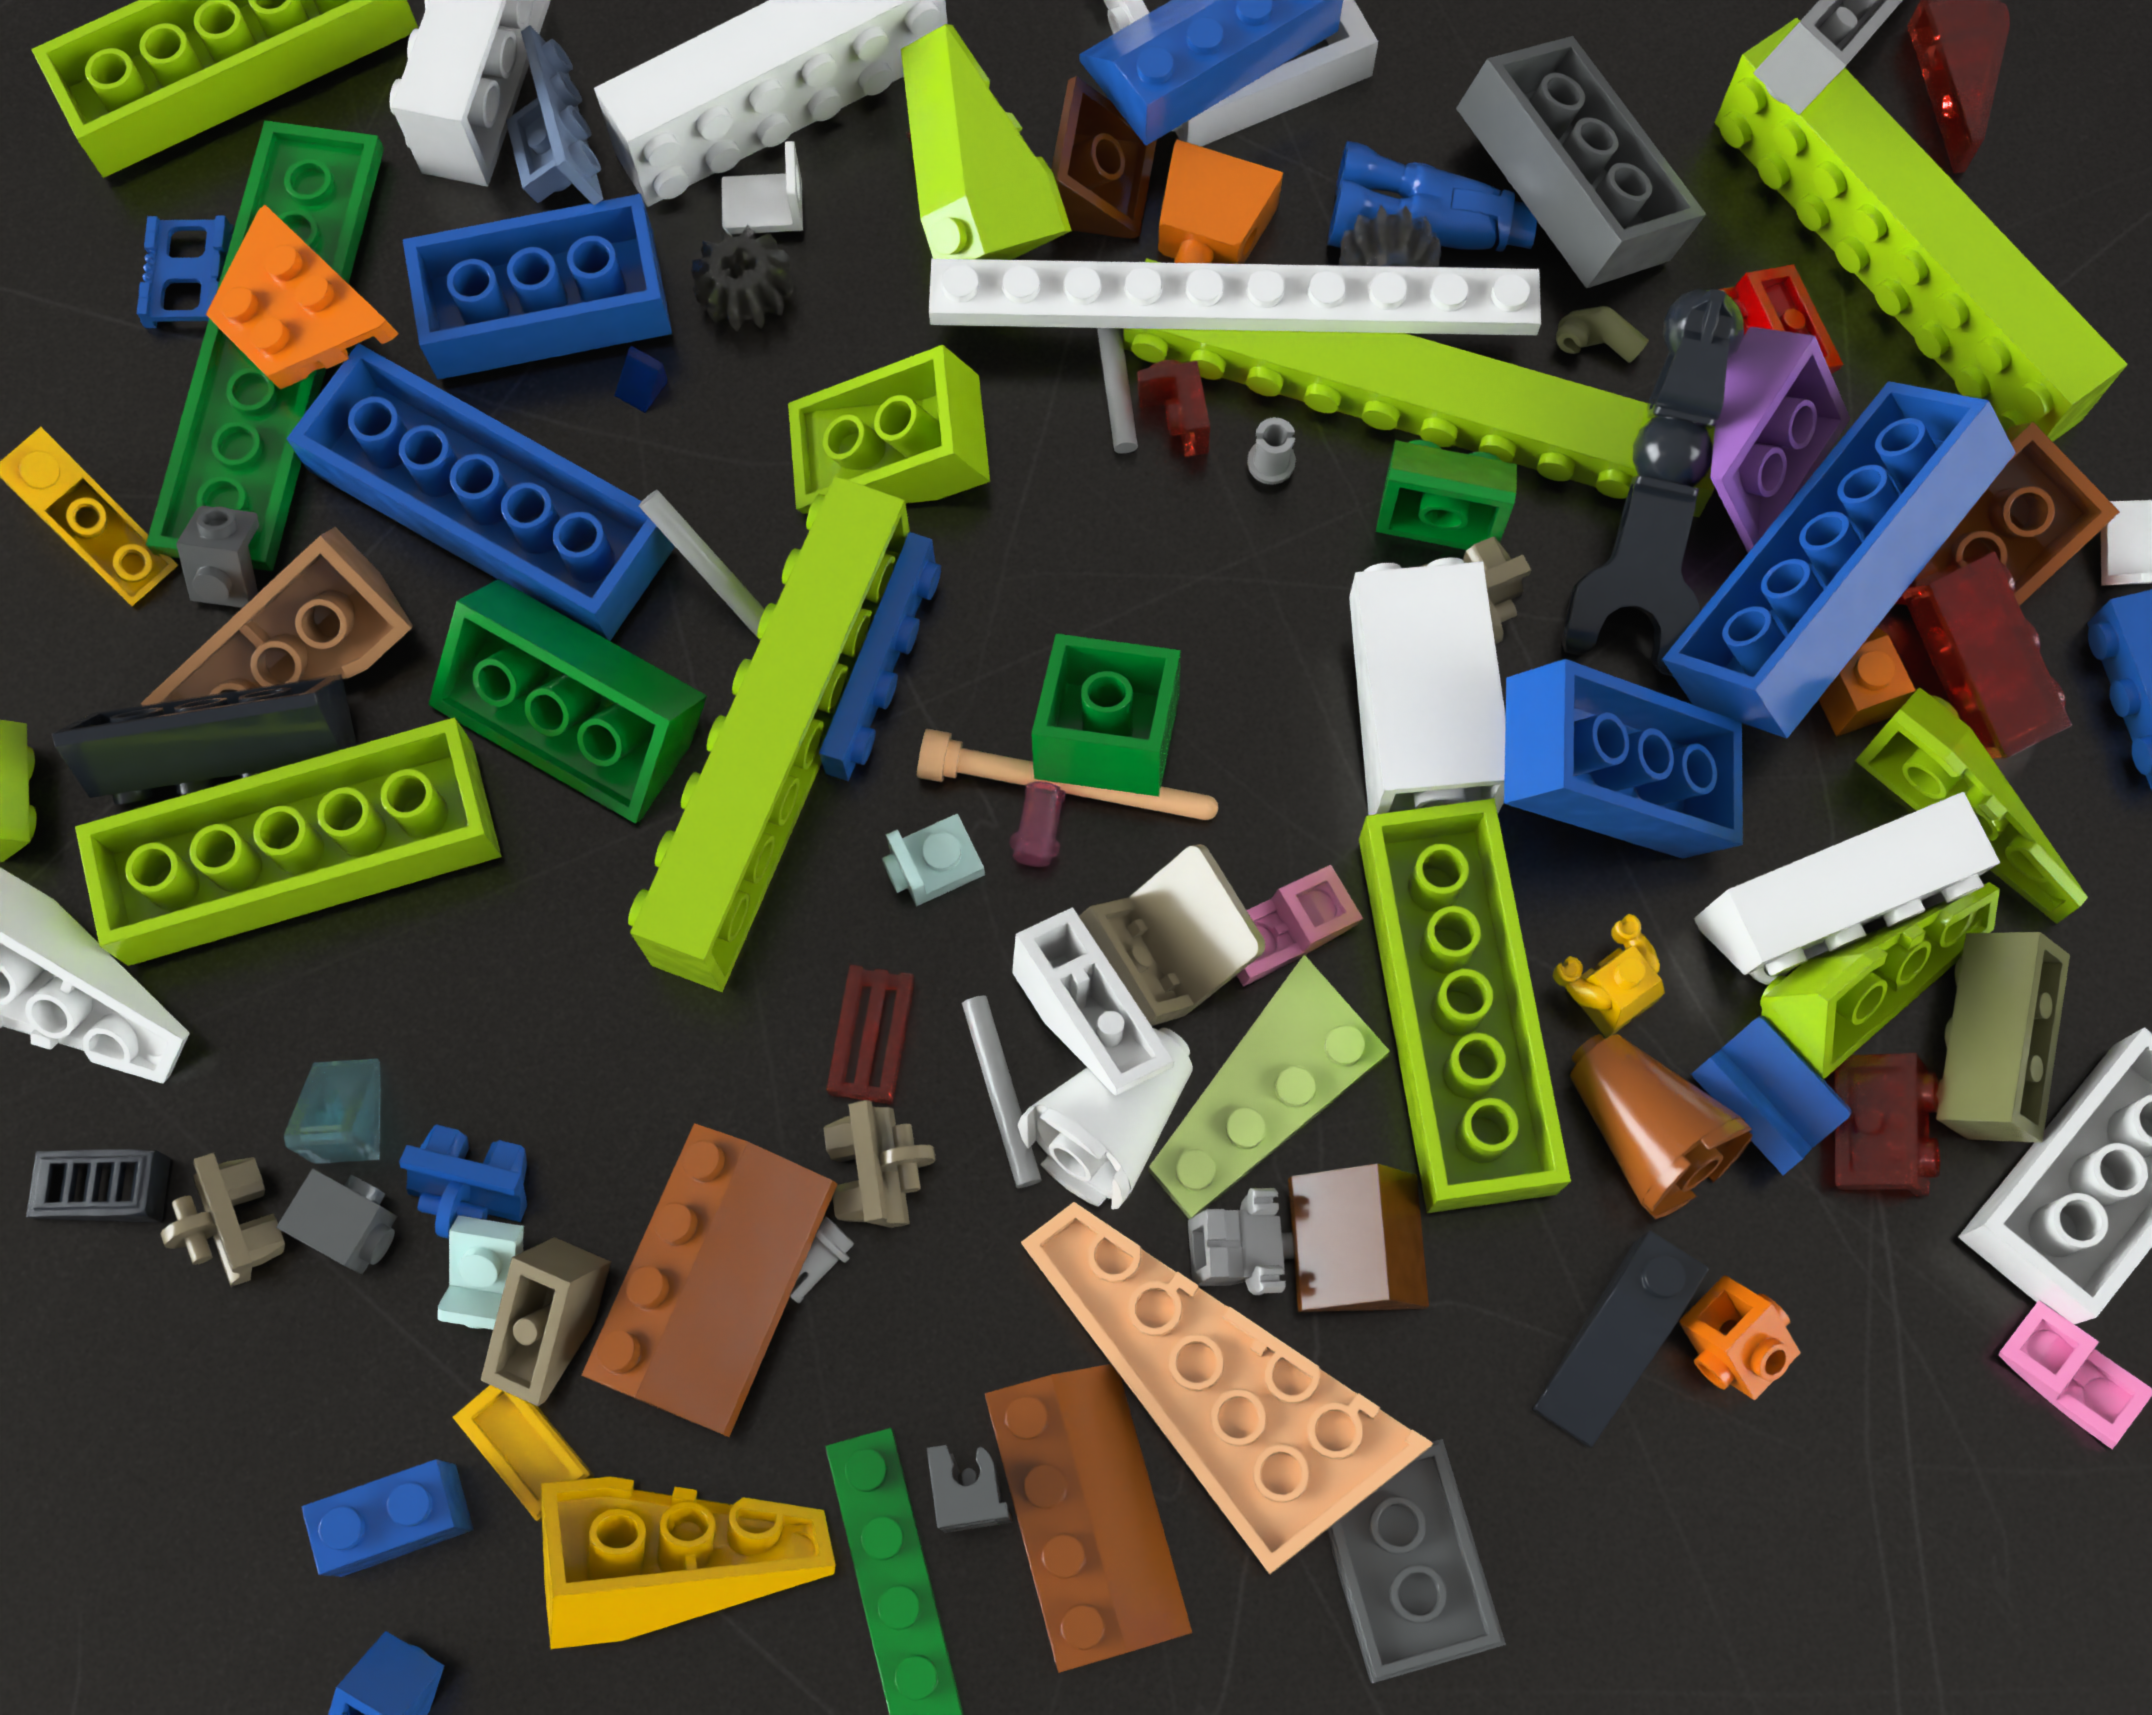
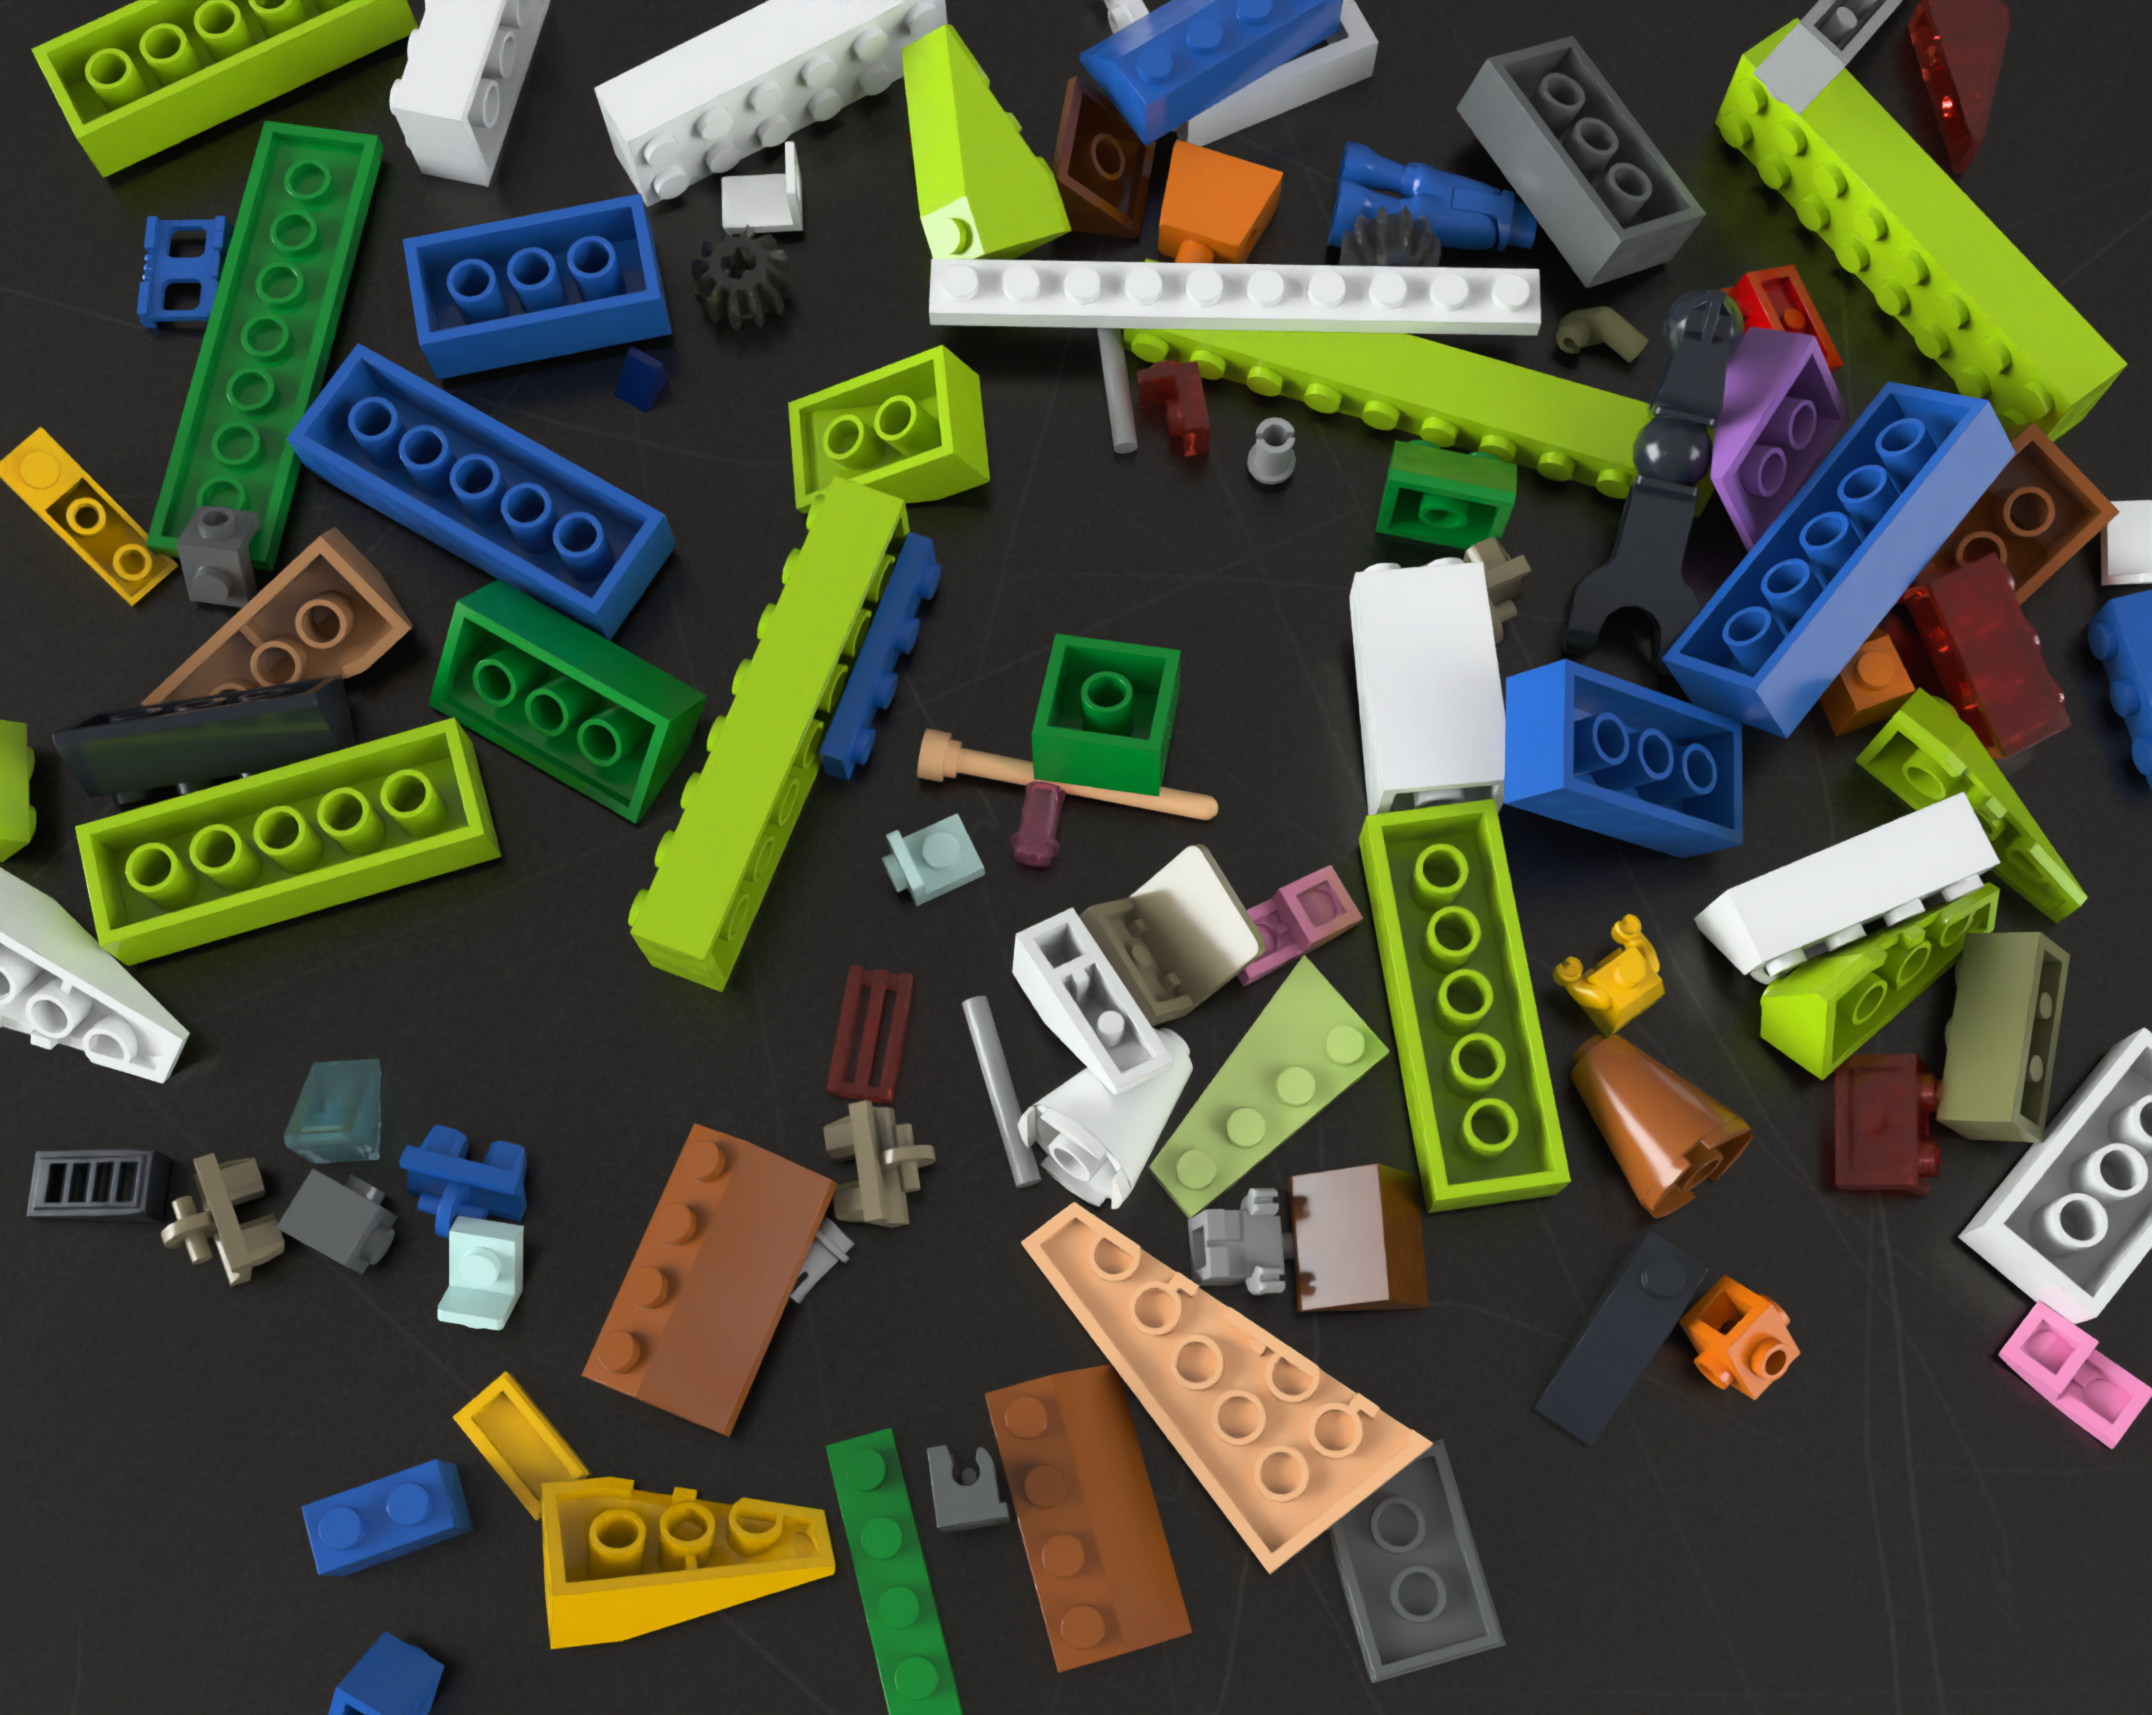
orange wing [206,205,399,390] -> none
dark tan slope [481,1237,611,1406] -> none
sand blue bracket [506,25,603,205] -> none
light grey bar [639,490,765,641] -> none
blue panel [1691,1016,1851,1175] -> none

